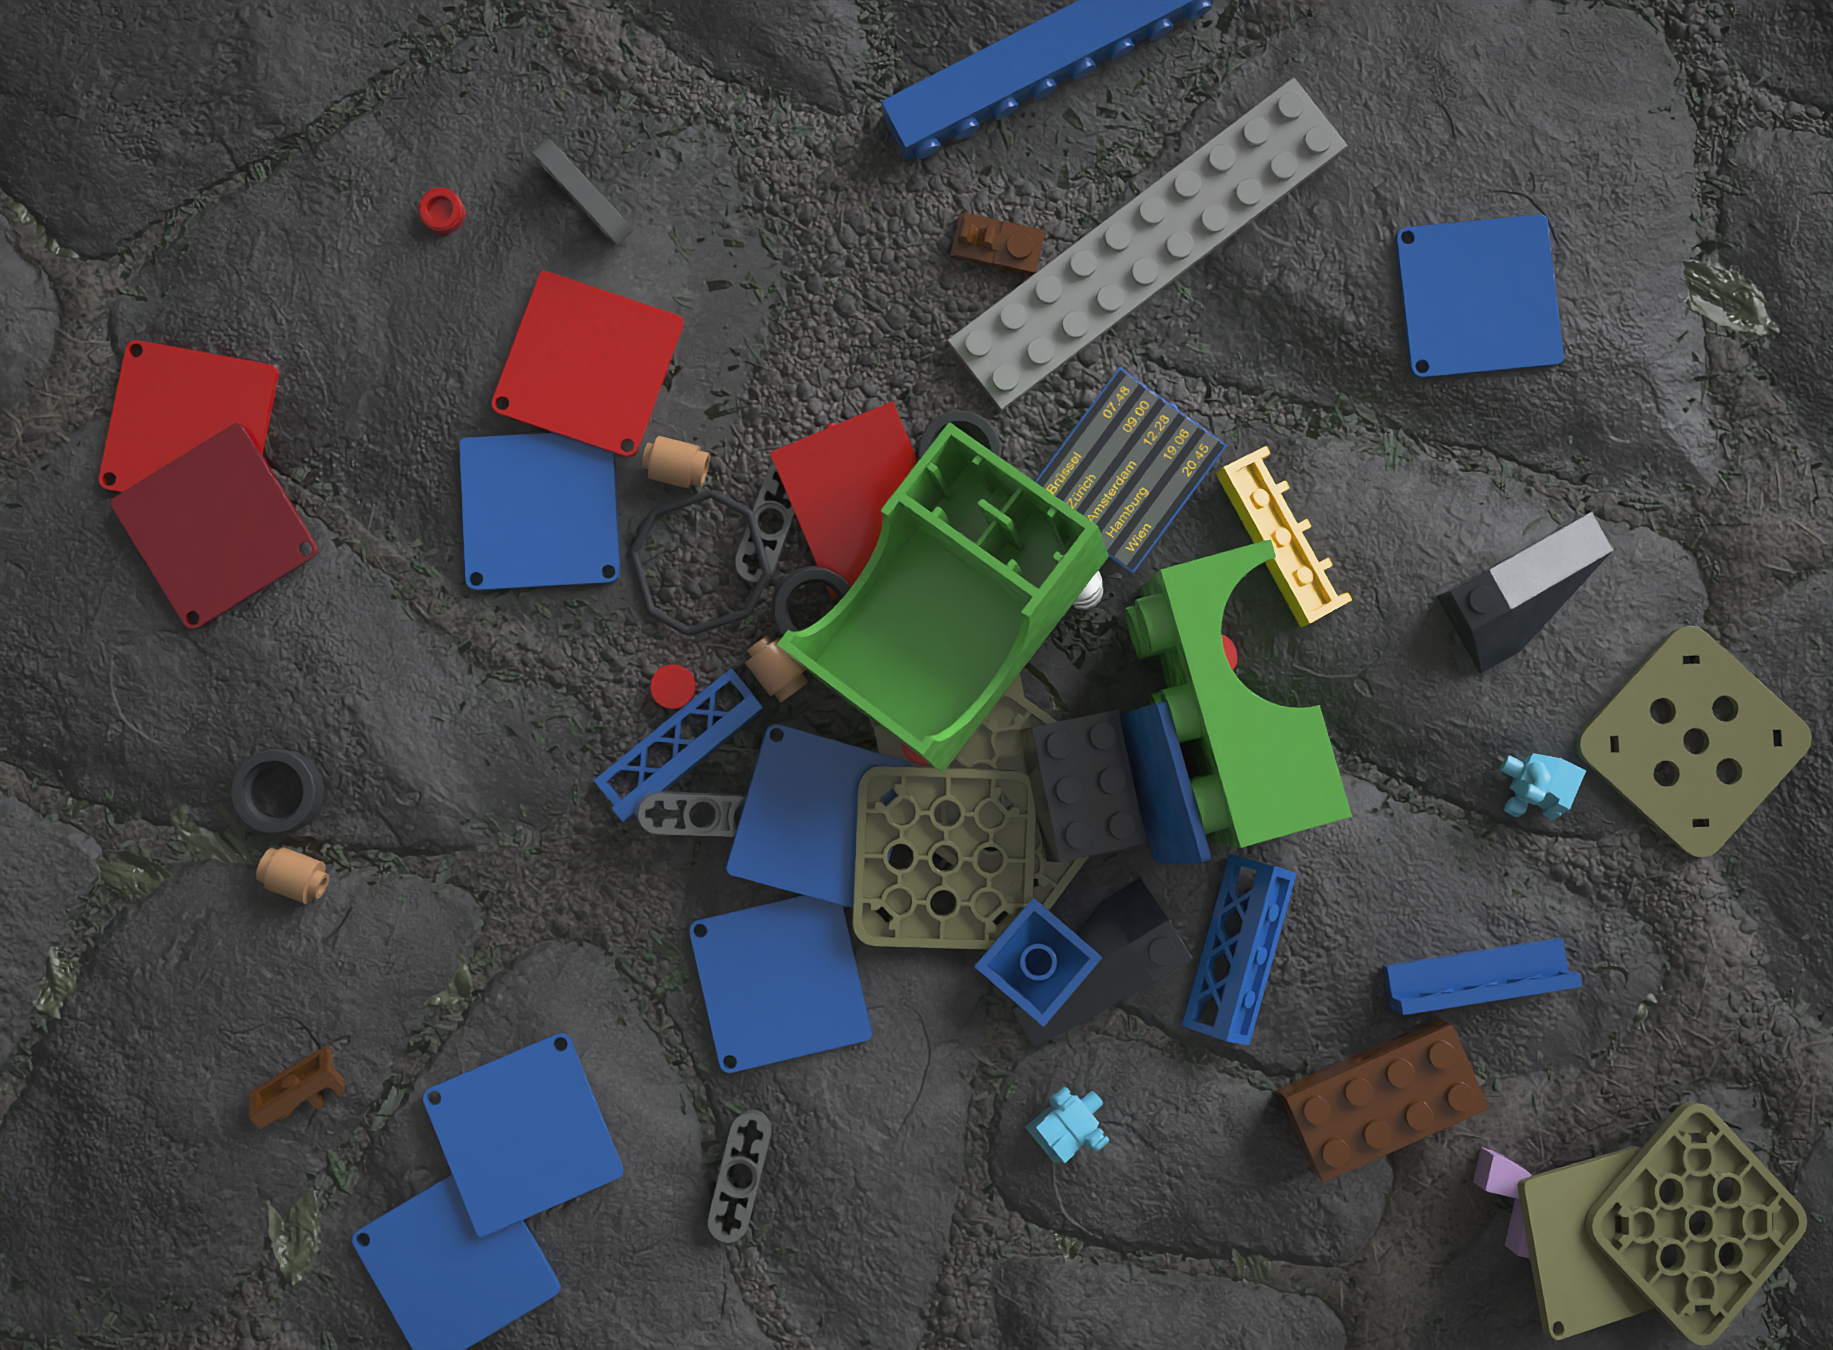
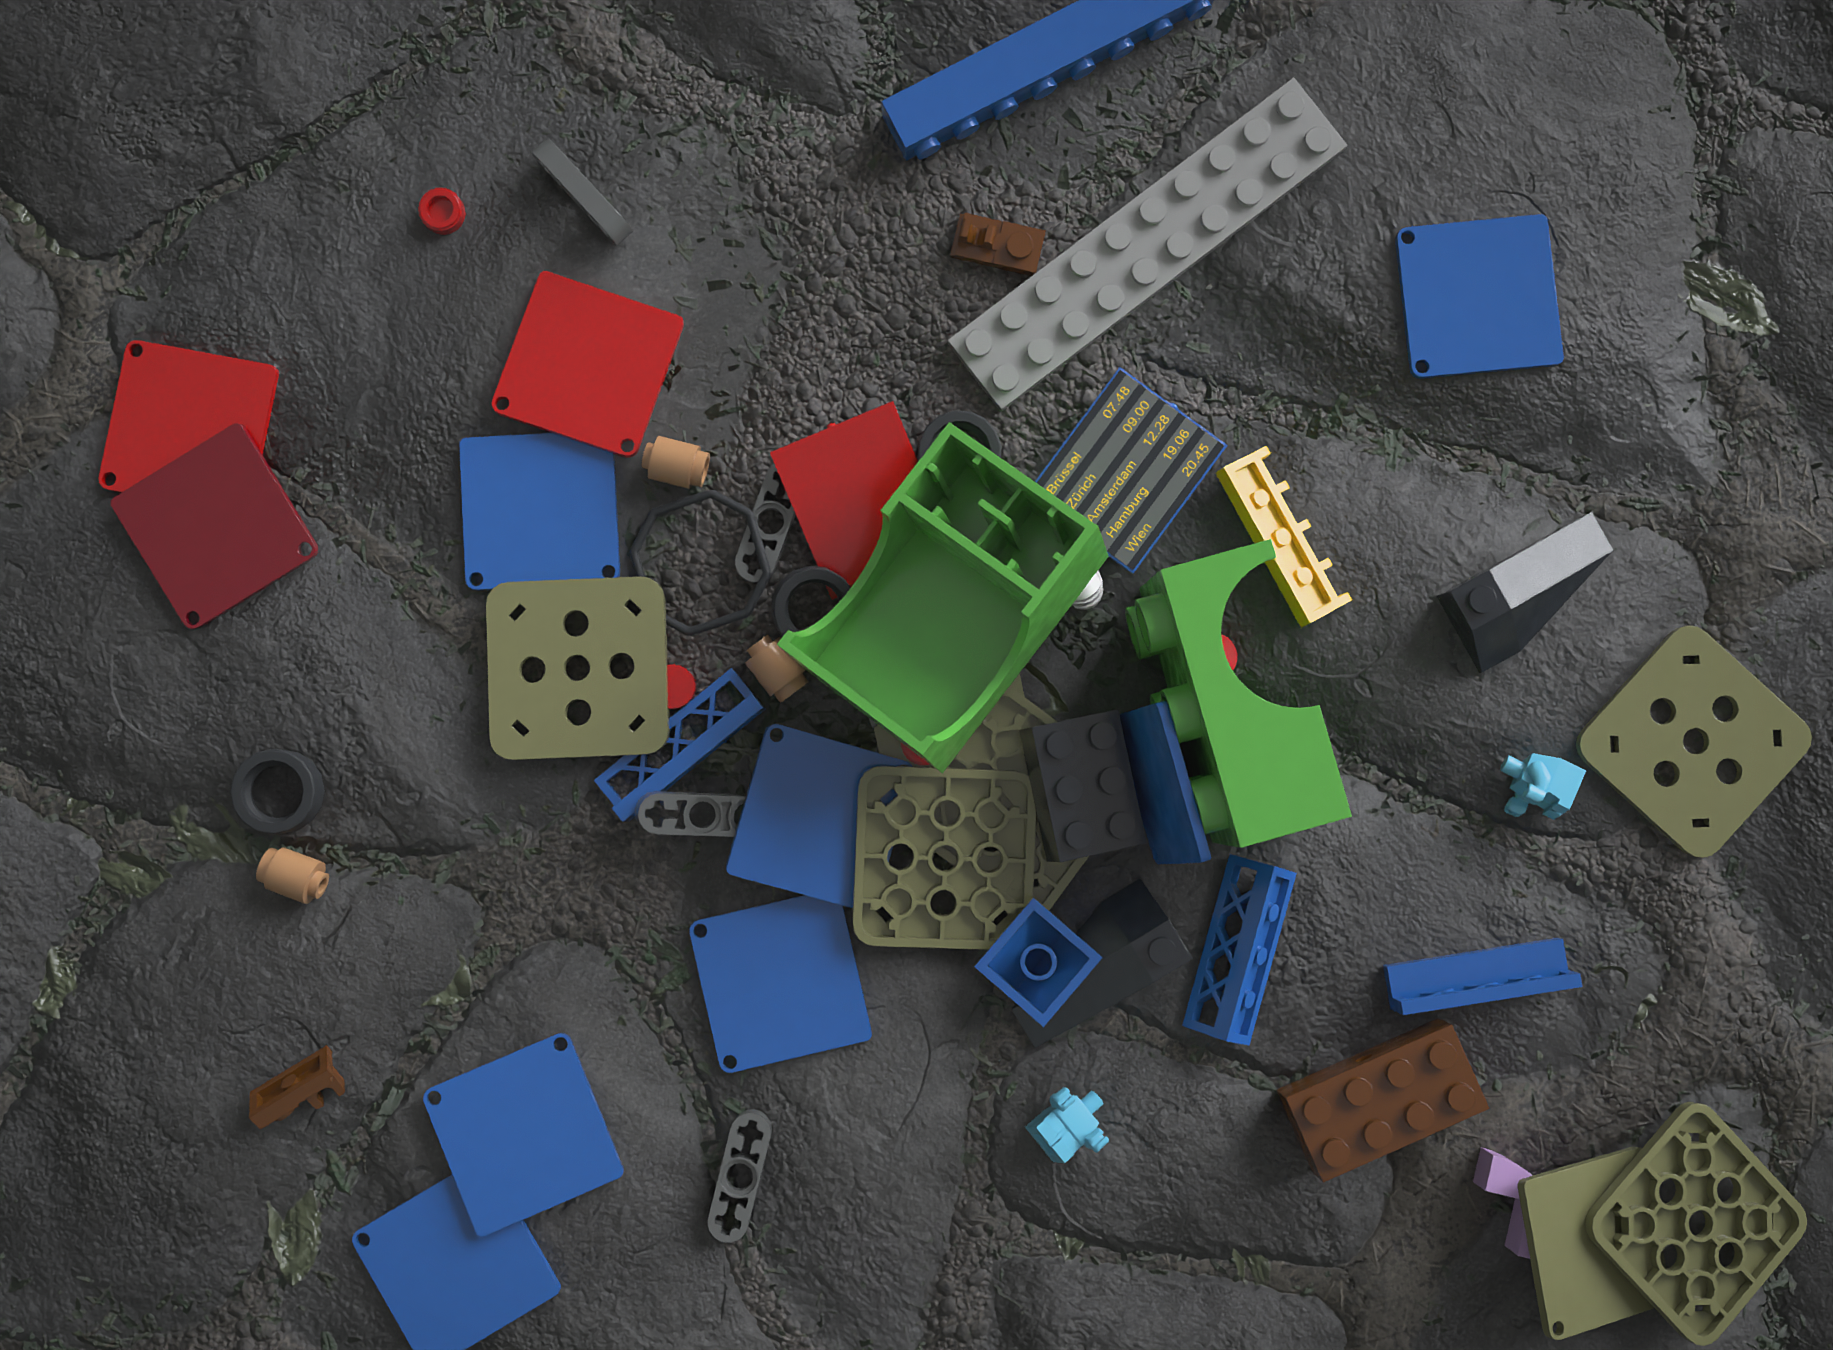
none -> olive piece [486,576,670,760]

